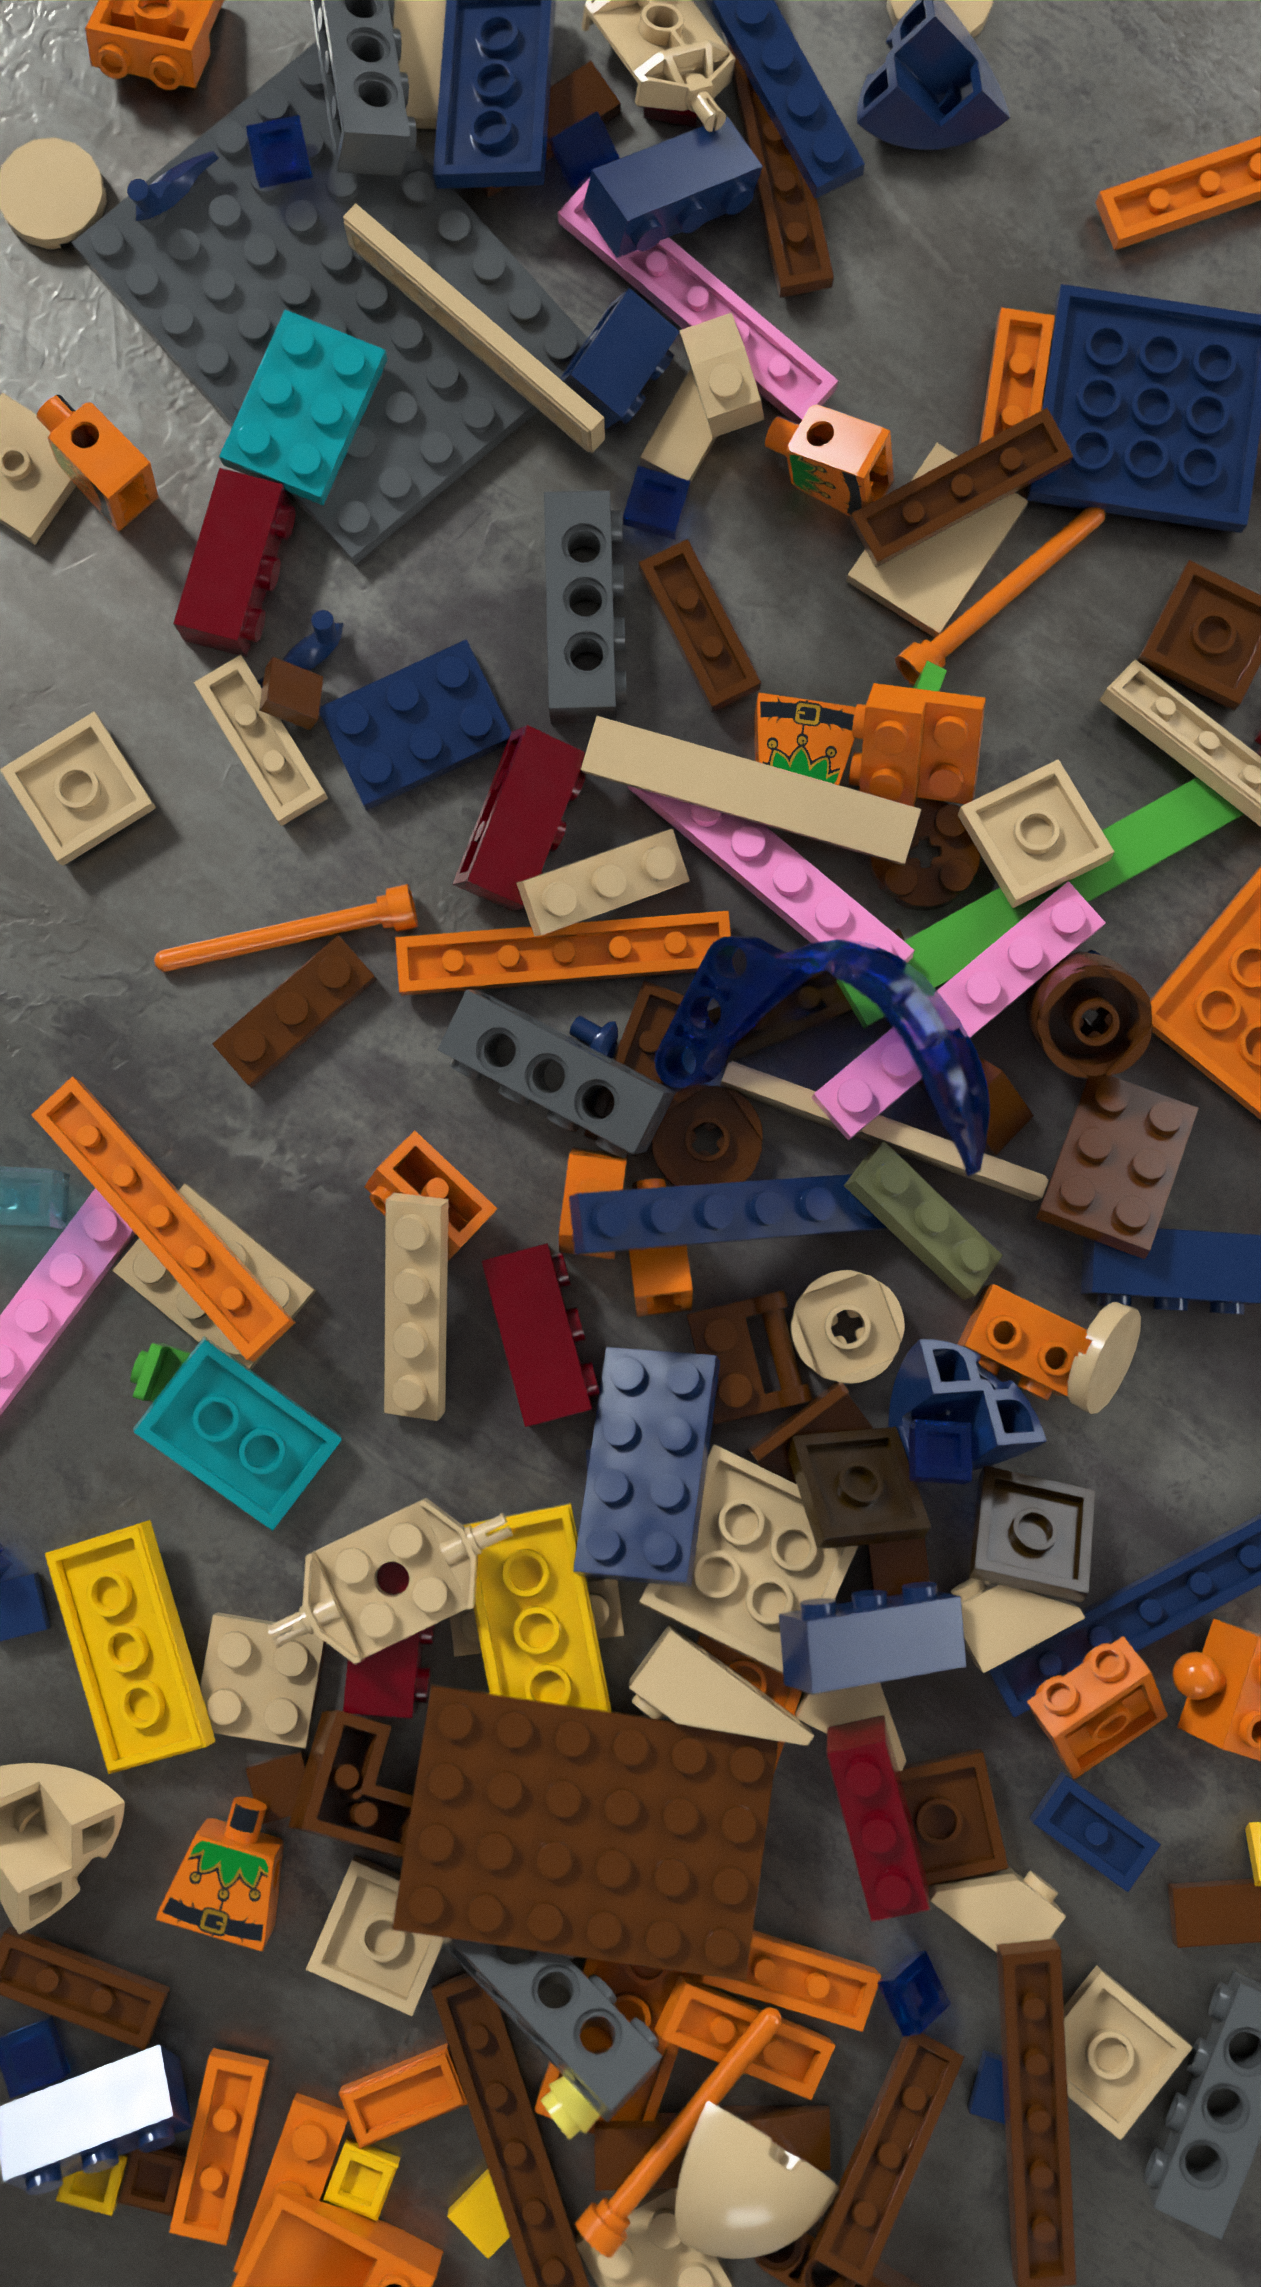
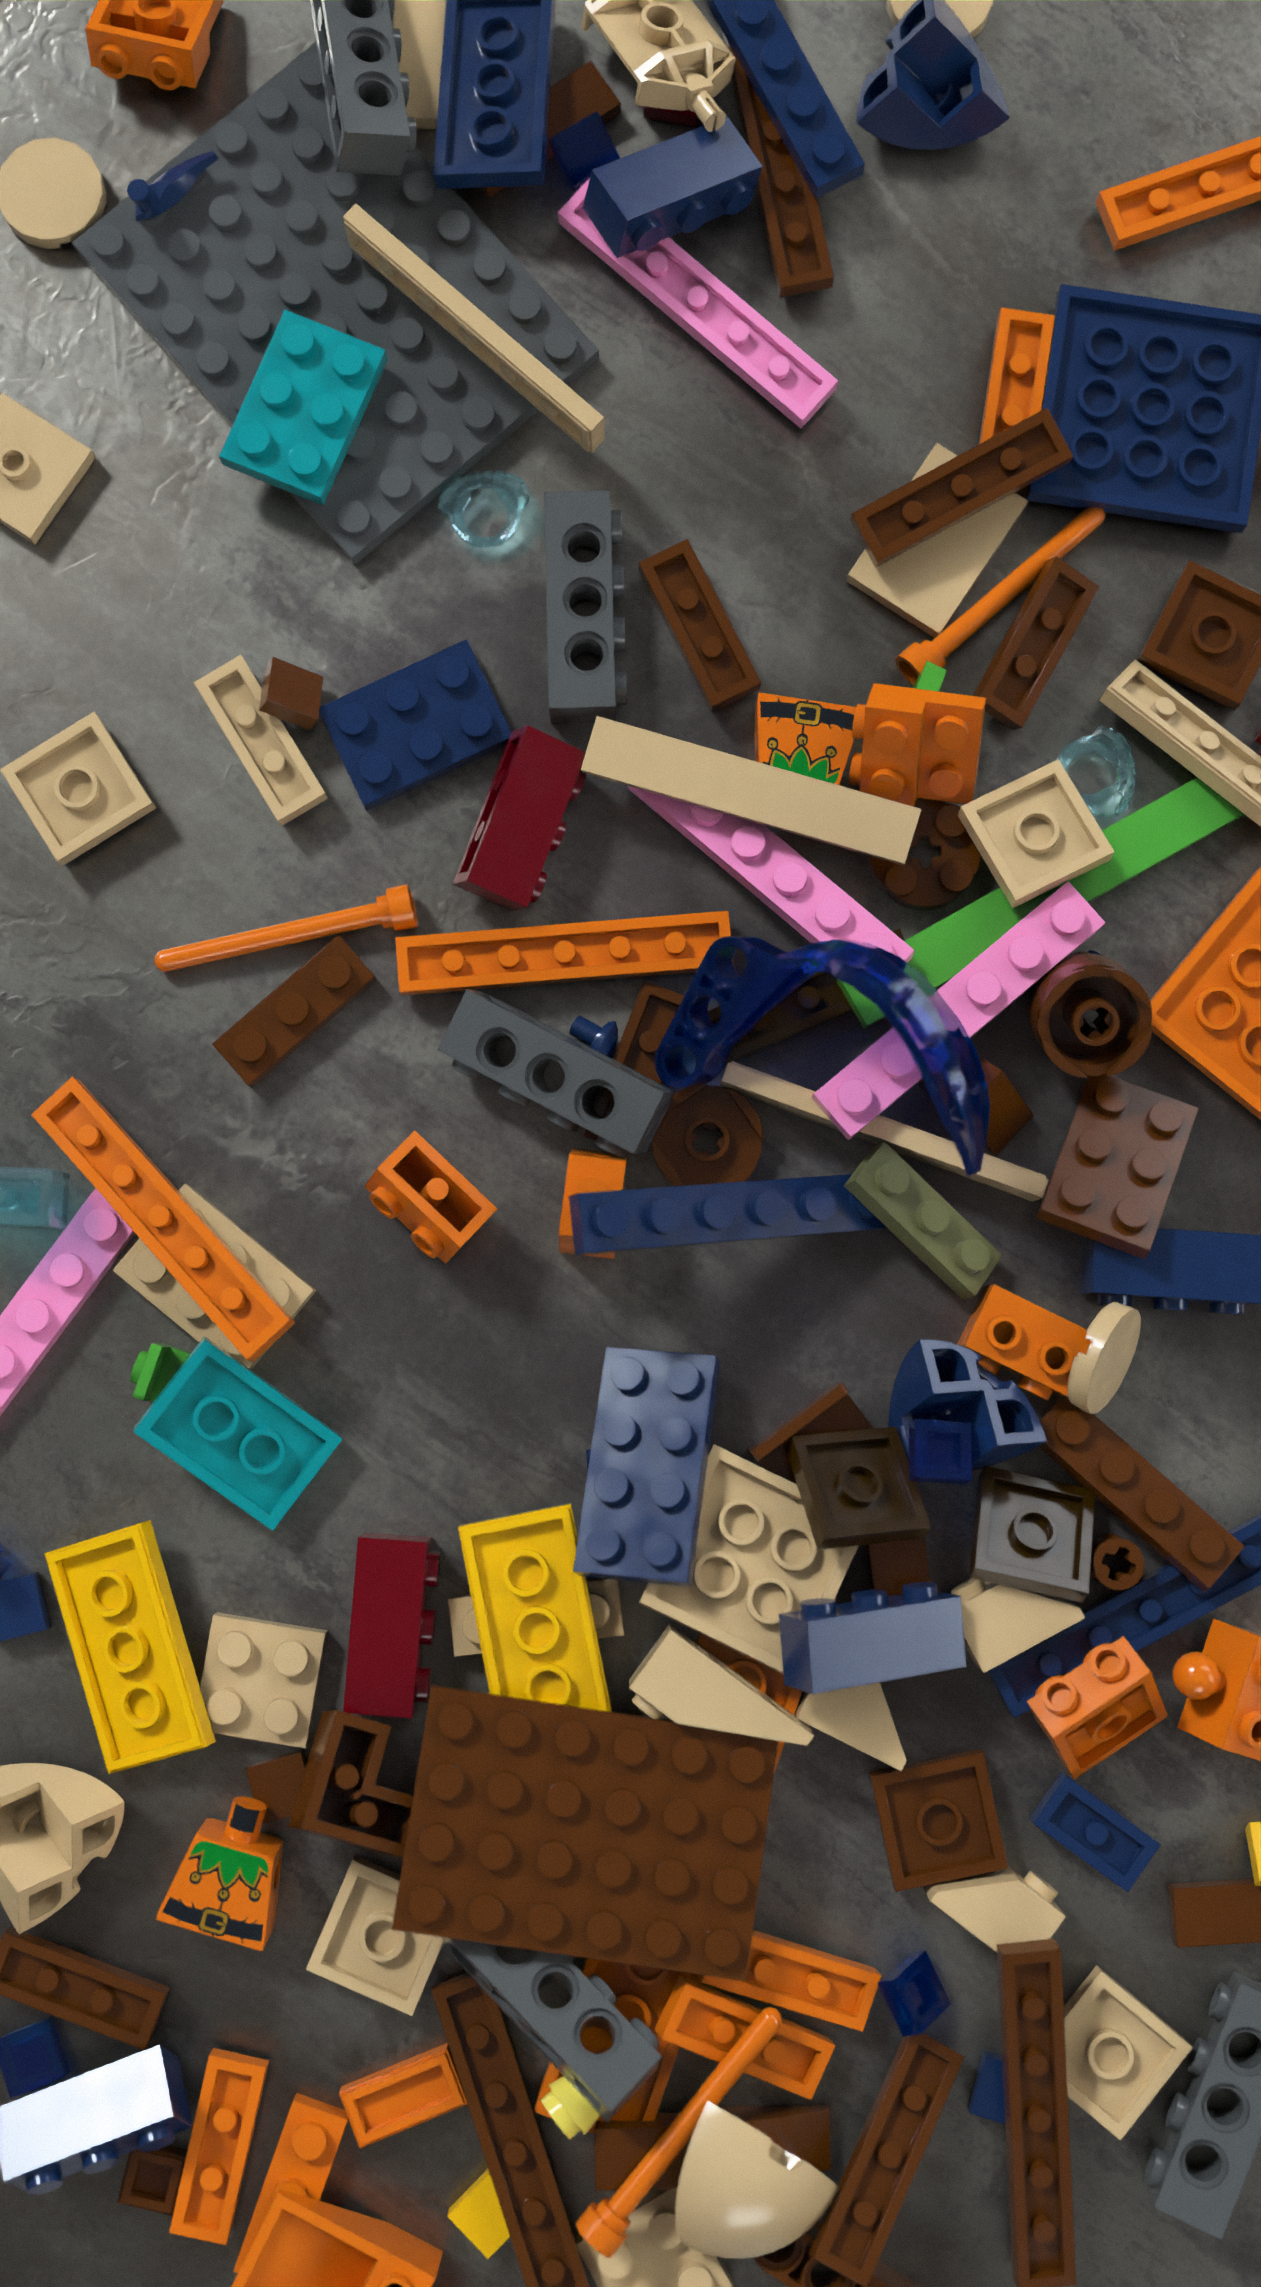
orange torso [36,395,159,532] -> none
yellow tile [56,2152,129,2216] -> none
dark red brick [173,468,295,658] -> none
clear blue plate [246,115,313,188] -> none
dark blue bar [258,610,344,688] -> none
tan plate [268,1498,513,1664] -> none
yellow tile [323,2136,401,2221] -> none
tan plate [384,1193,449,1421] -> none
dark red brick [481,1243,600,1427] -> none
tan plate [516,829,690,936] -> none
dark blue brick [560,288,680,430] -> none
clear blue plate [623,466,690,540] -> none
orange torso [629,1178,693,1317] -> none
tan tile [640,369,718,489] -> none
tan slope [680,312,764,438] -> none
reddish brown plate [686,1290,813,1425] -> none
orange torso [765,404,894,516] -> none
tan plate [790,1270,905,1384] -> none
dark red brick [827,1715,930,1922] -> none
none -> clear light blue piece [438,471,530,549]
none -> reddish brown plate [972,556,1099,730]
none -> reddish brown plate [1039,1396,1245,1592]
none -> clear light blue piece [1058,726,1135,818]
none -> reddish brown bush [1090,1533,1145,1590]

